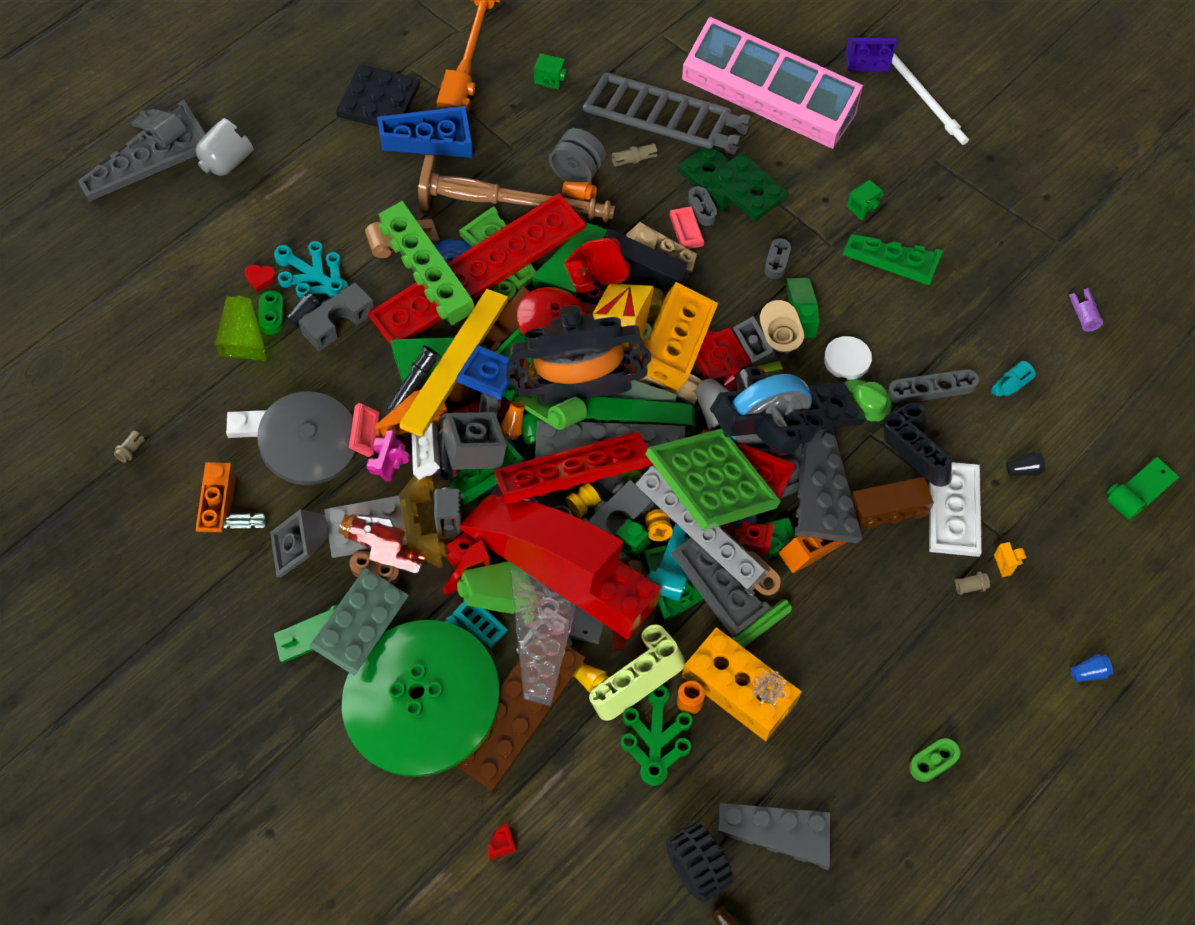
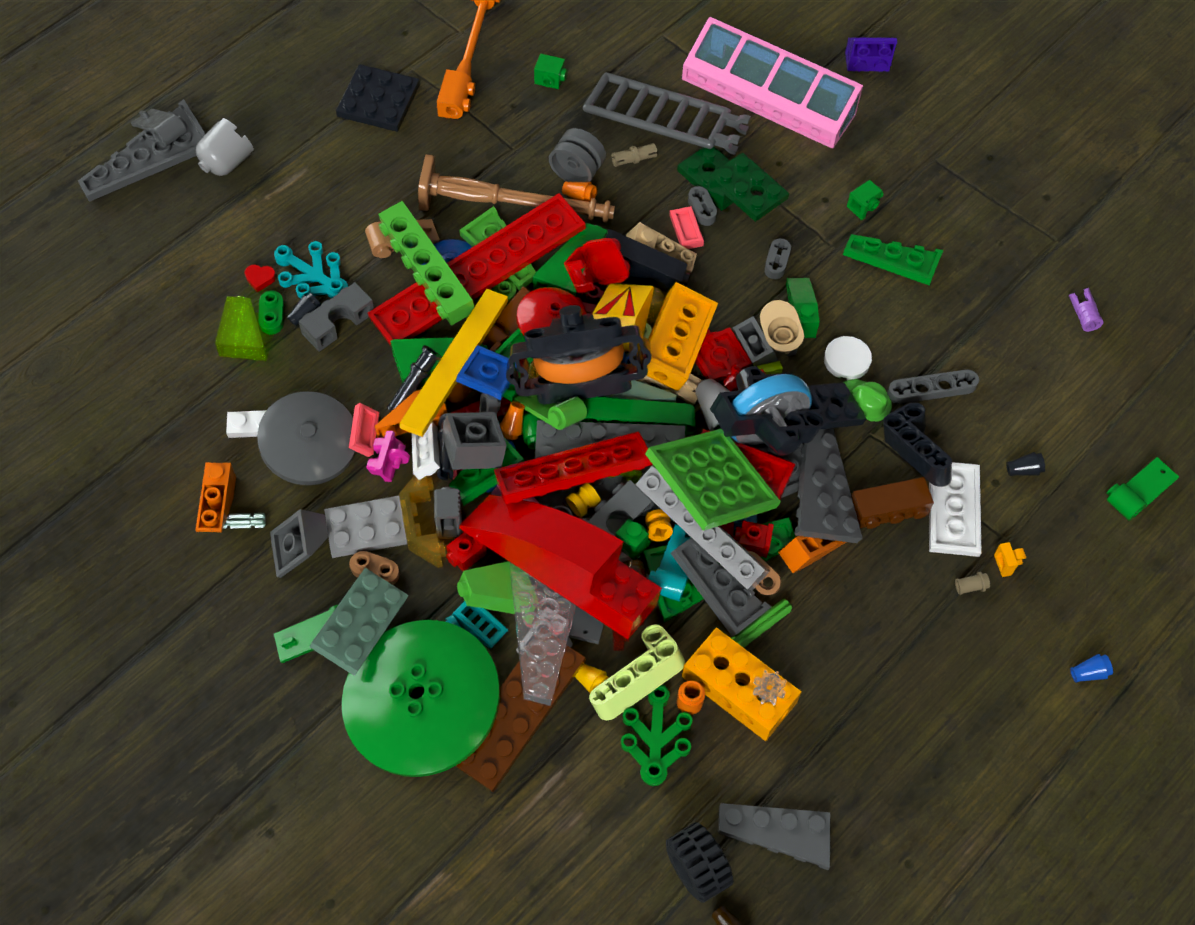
dark tan pin [114,431,145,463] -> none
clear red plate [339,514,425,574] -> none
blue wedge [377,106,472,158] -> none
red slope [443,540,490,596] -> none
red tile [488,823,516,860] -> none
white bar [892,54,969,145] -> none
bright green plate [910,738,960,782] -> none
teal hinge [991,361,1036,397] -> none

